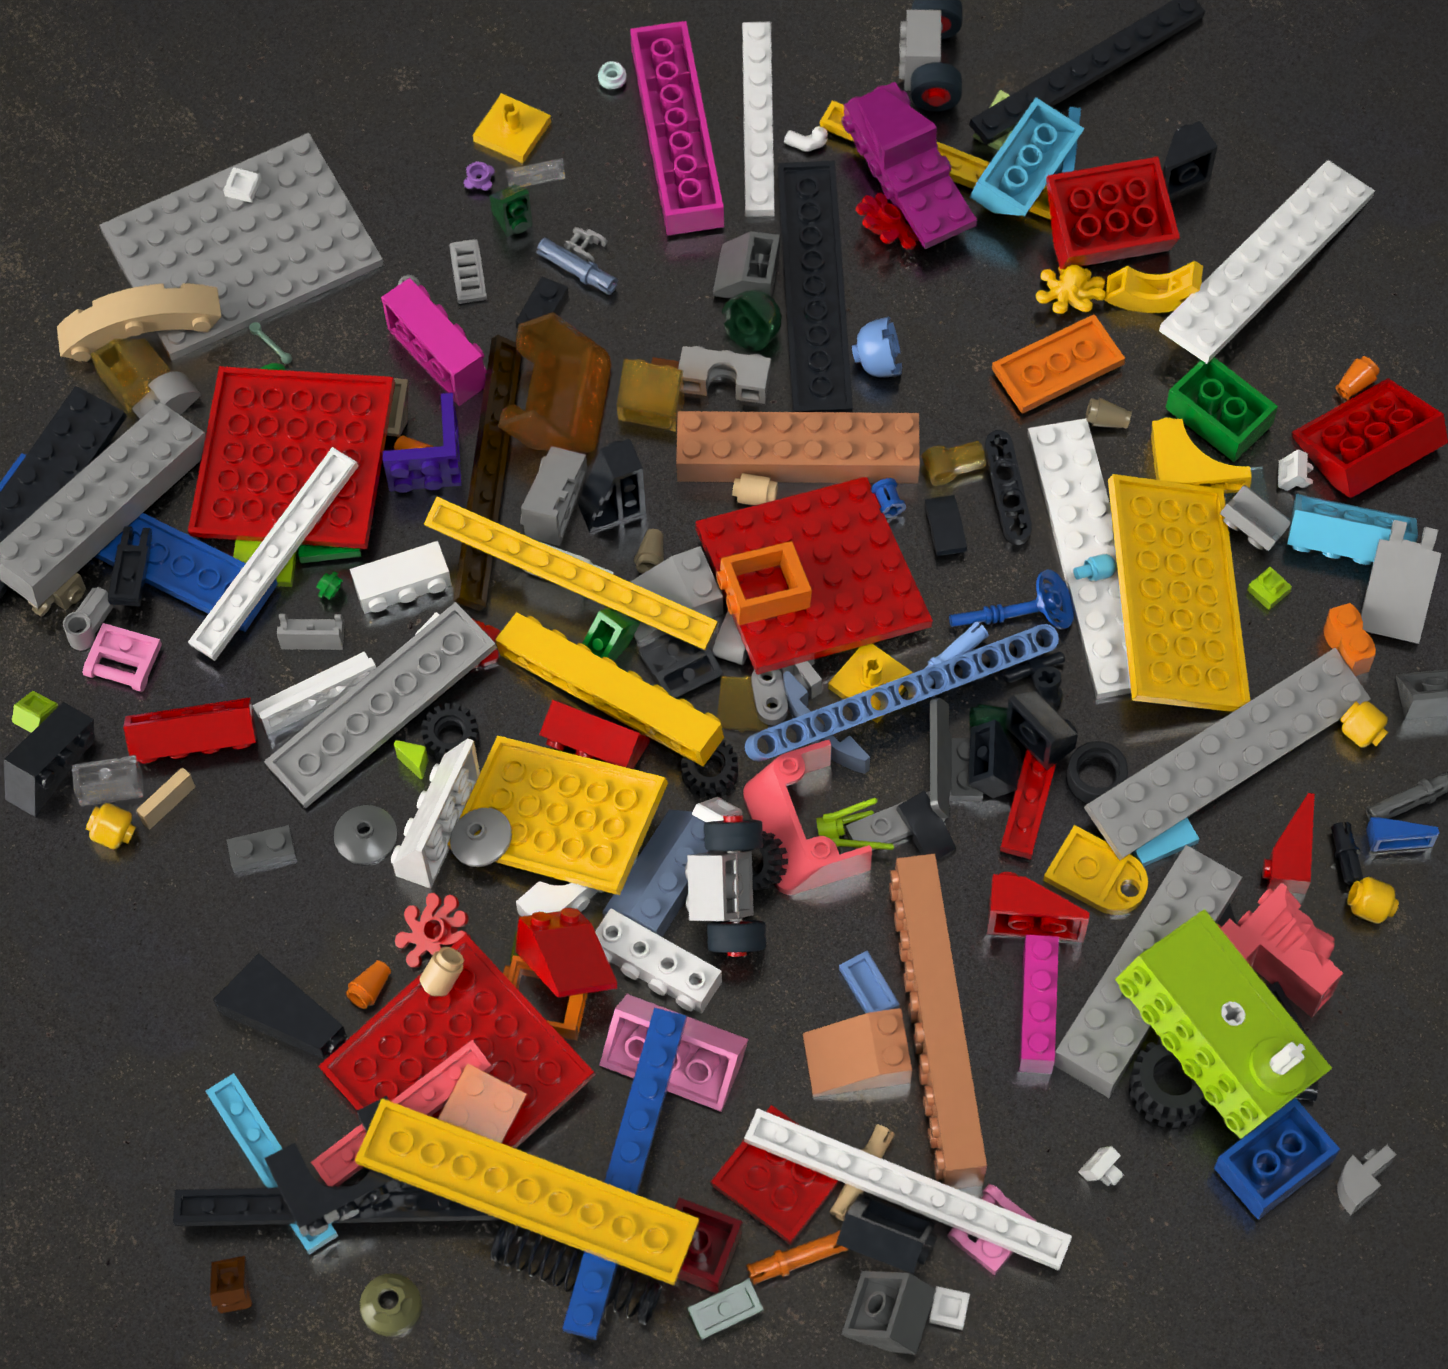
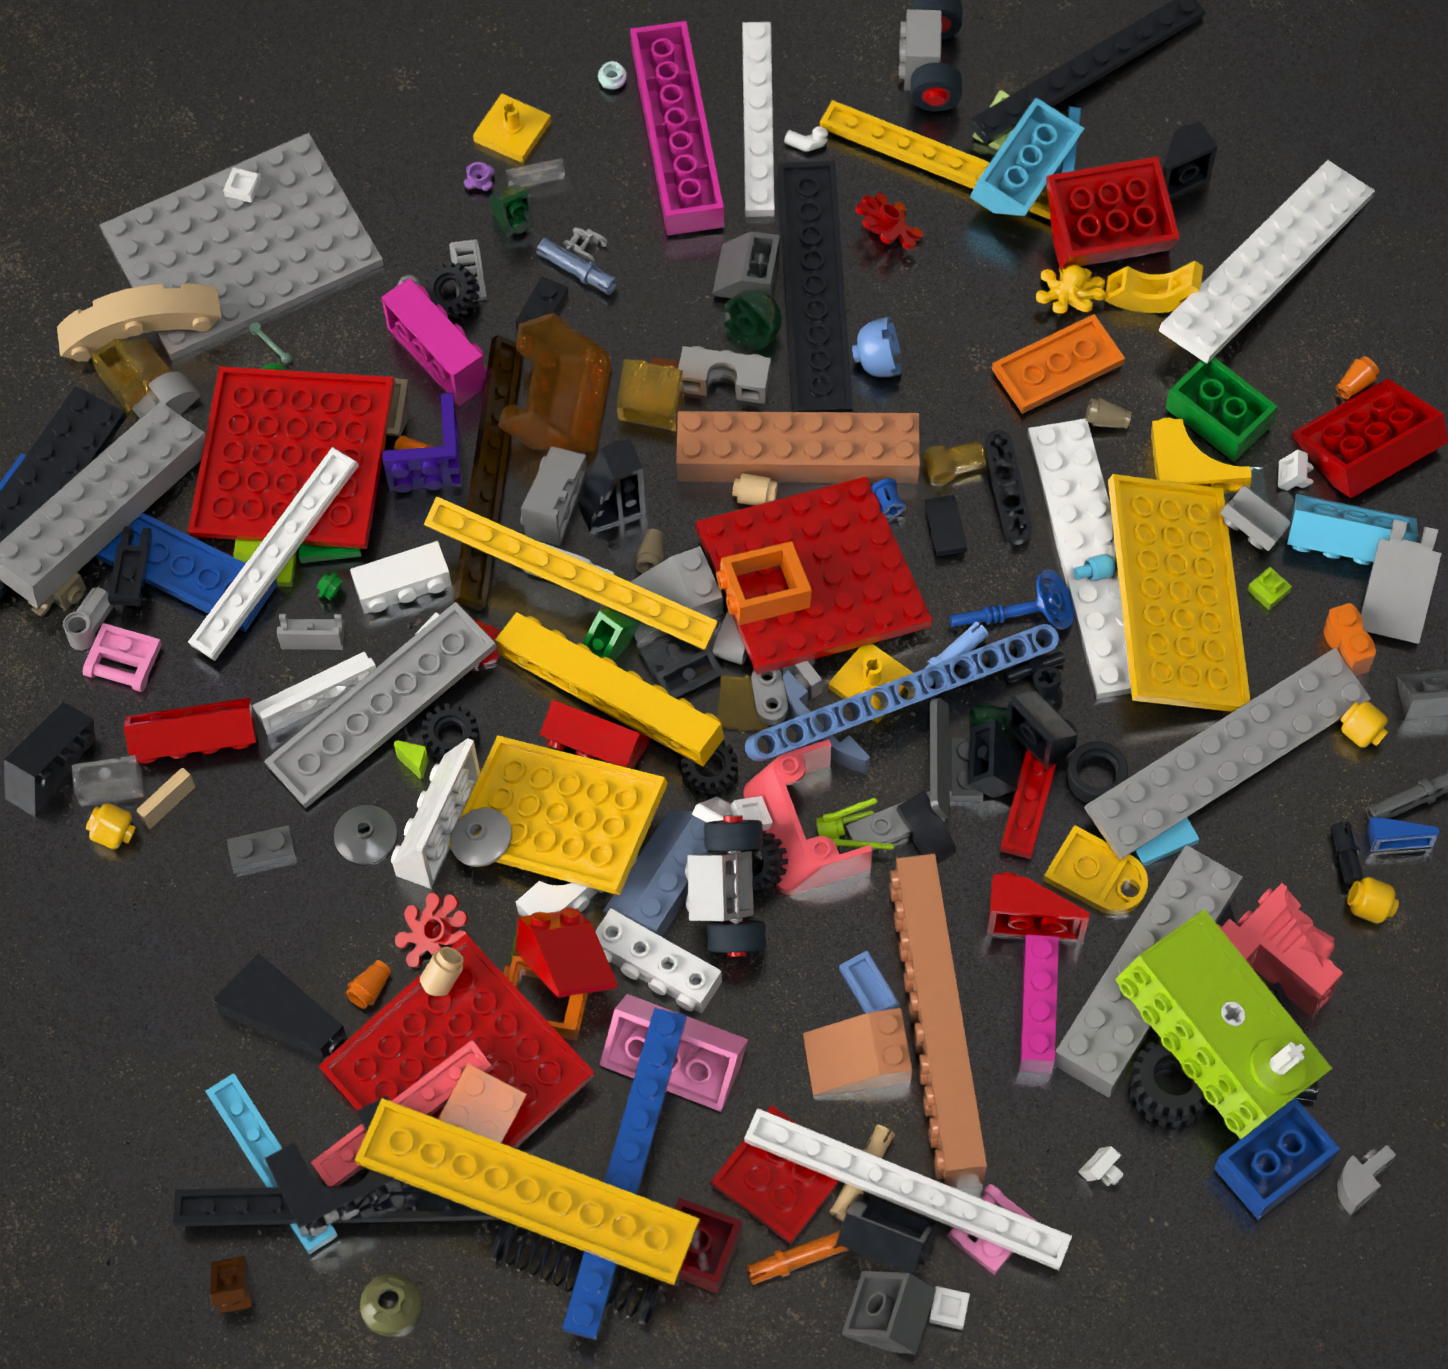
lime slope [12,691,58,733] -> none
plate [686,1279,763,1339] -> none
magenta wedge [841,82,977,249] -> none
red slope [1262,793,1315,894] -> none
none -> black tyre [423,261,480,319]
none -> white tile [730,796,773,830]

